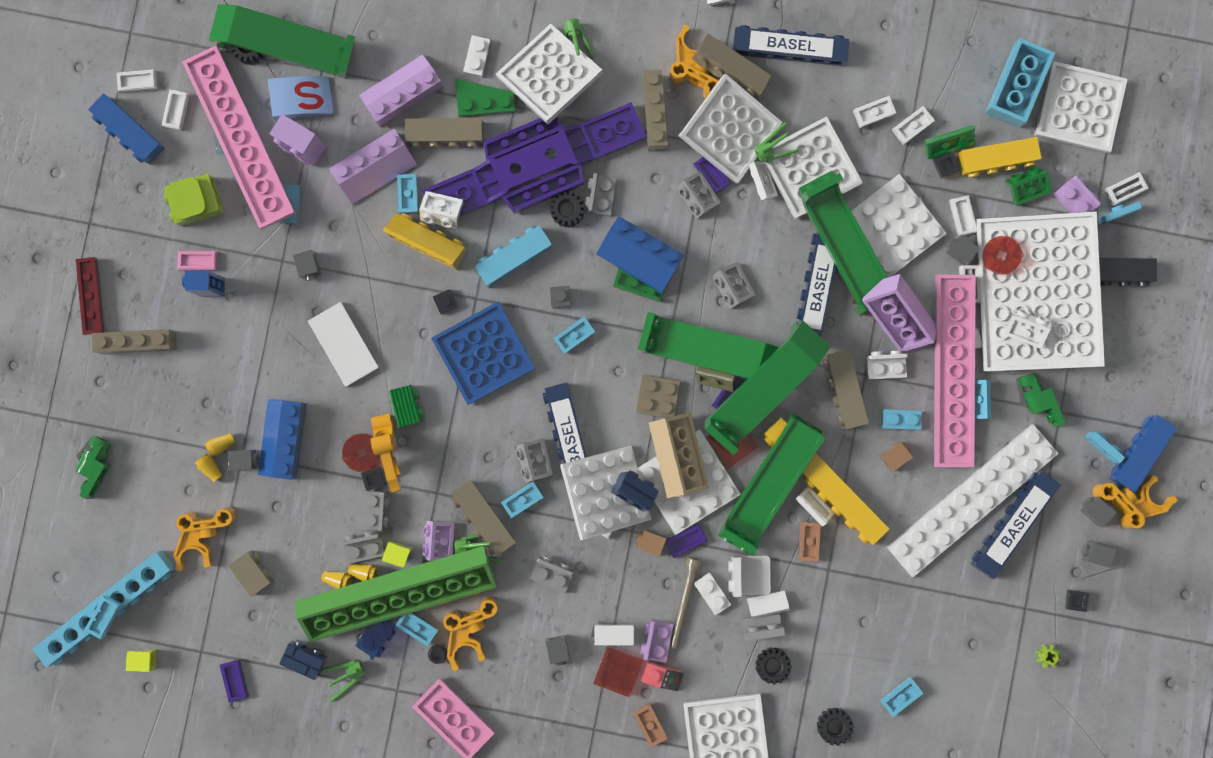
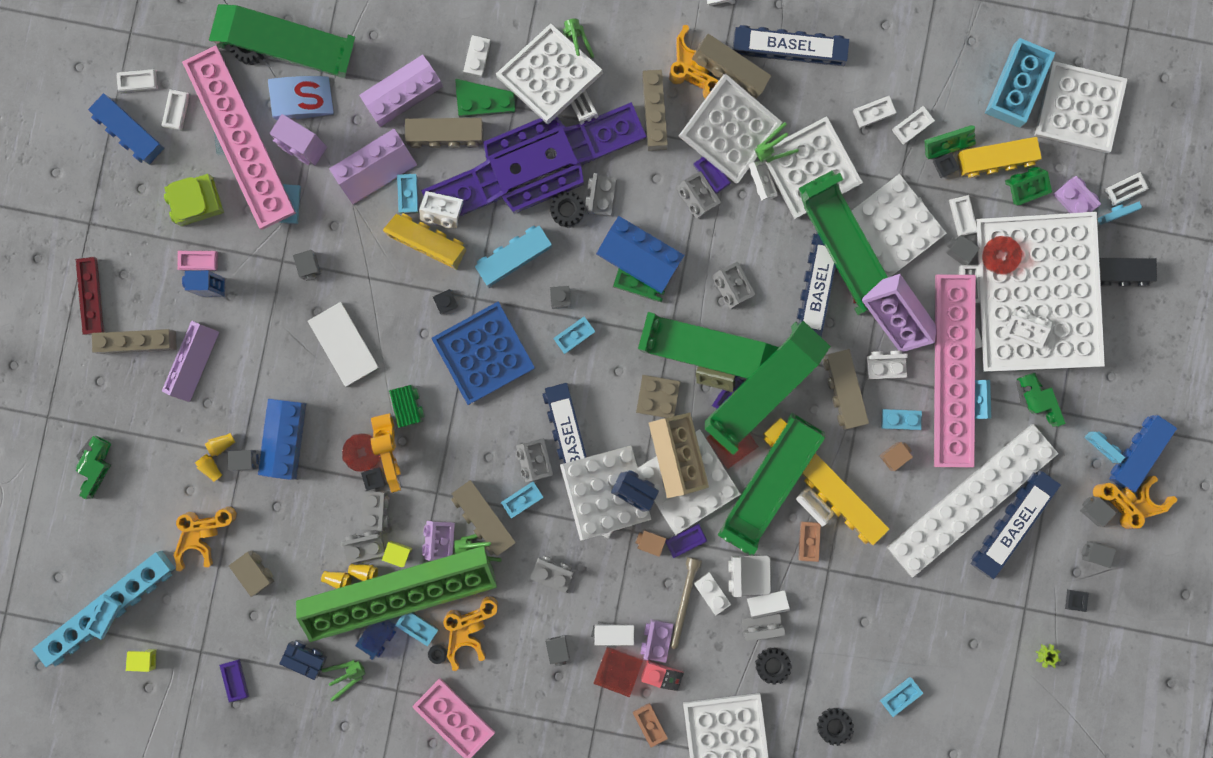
none -> lavender panel [162,321,219,402]
none -> white tile [571,90,598,125]

